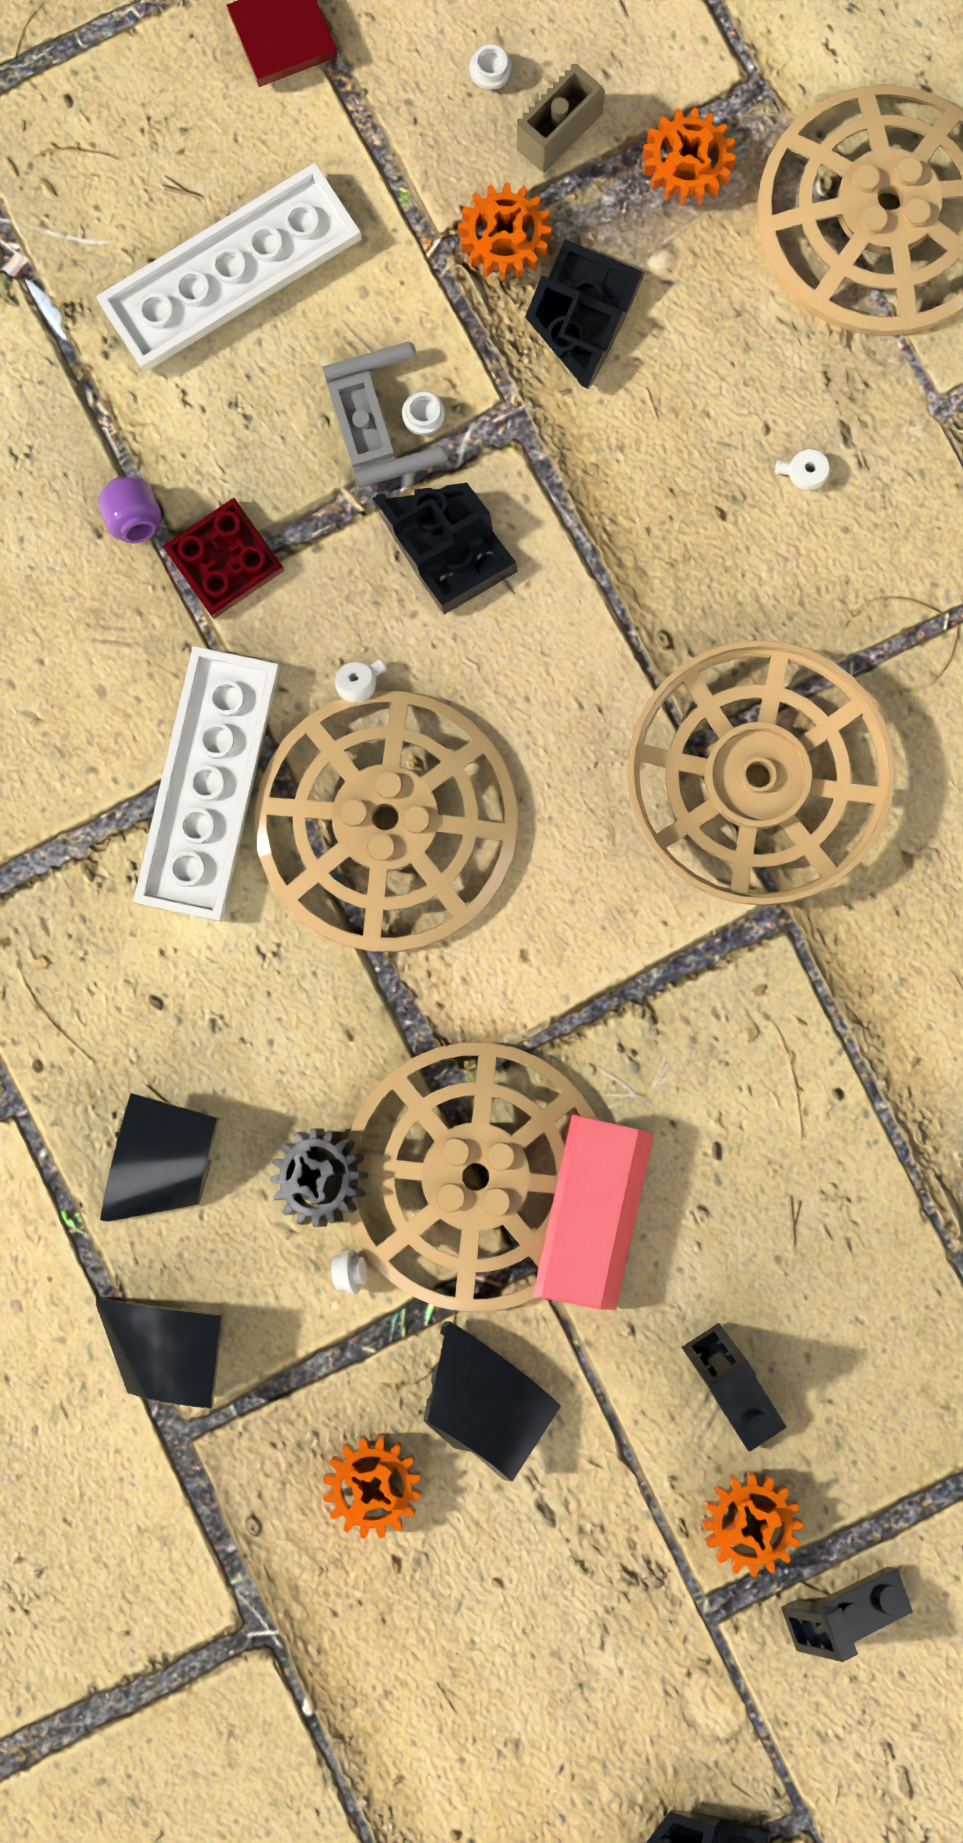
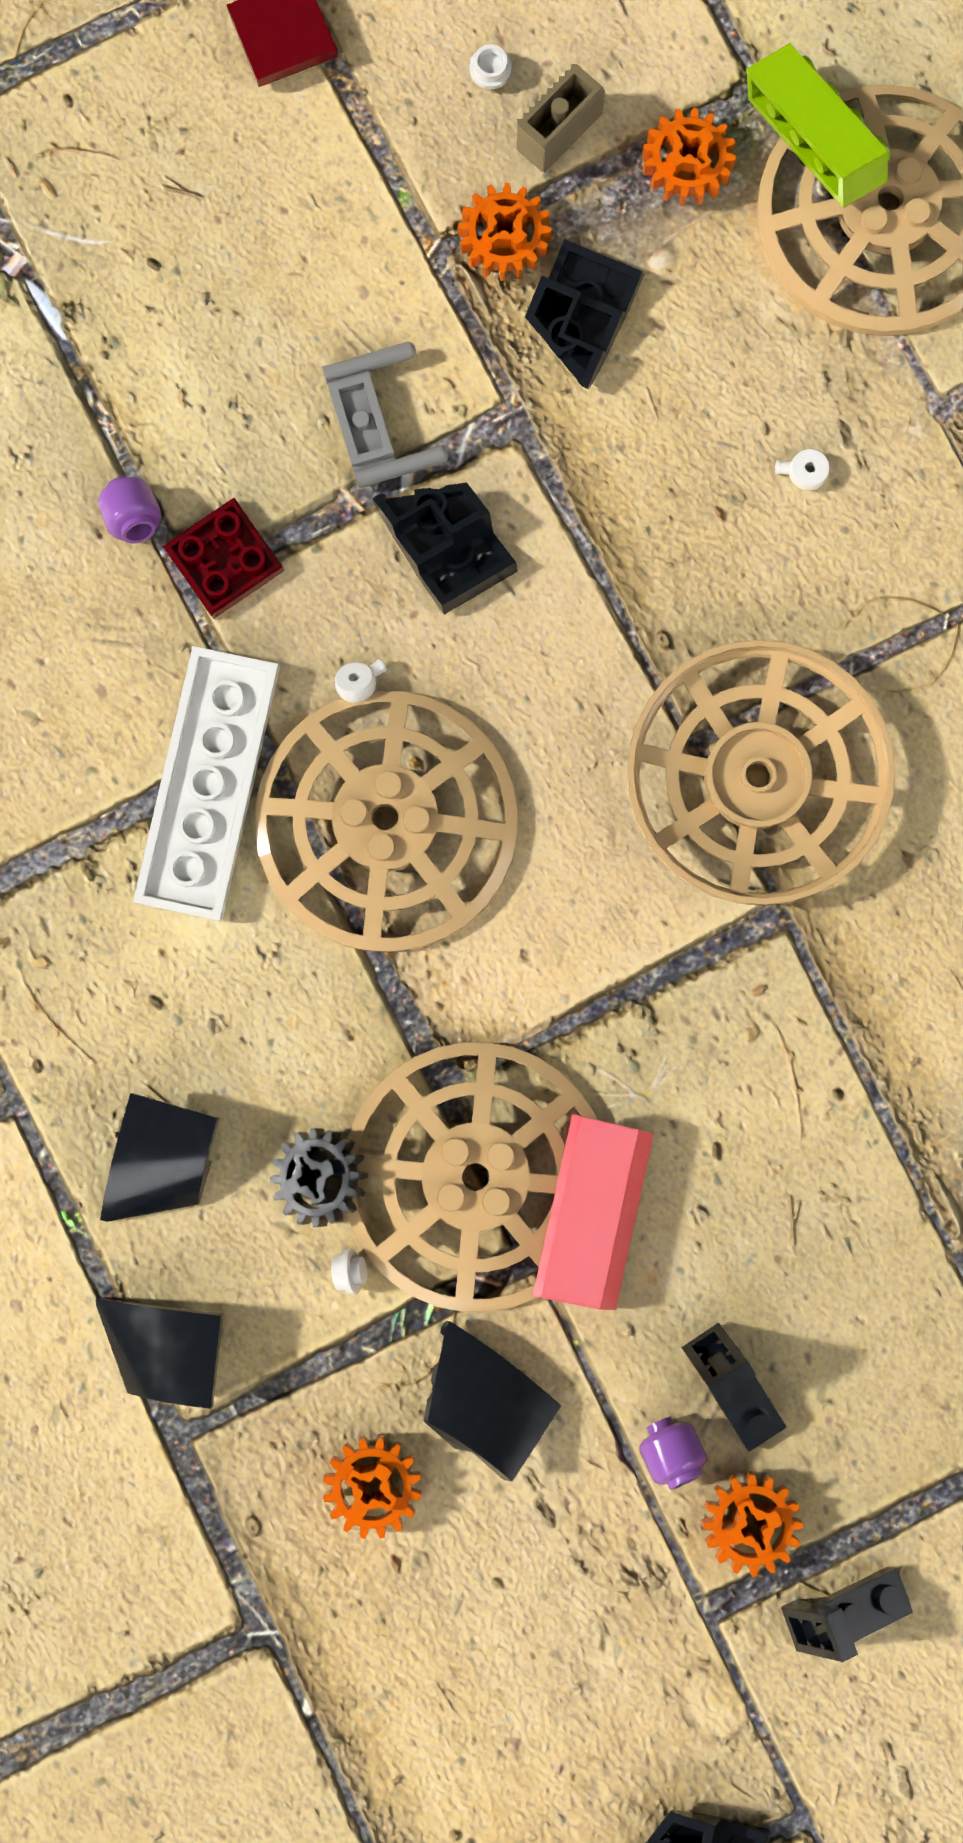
white plate [96,163,362,373] -> none
white plate [402,391,445,436] -> none
none -> medium lavender head [639,1416,707,1490]
none -> lime brick [746,43,890,208]

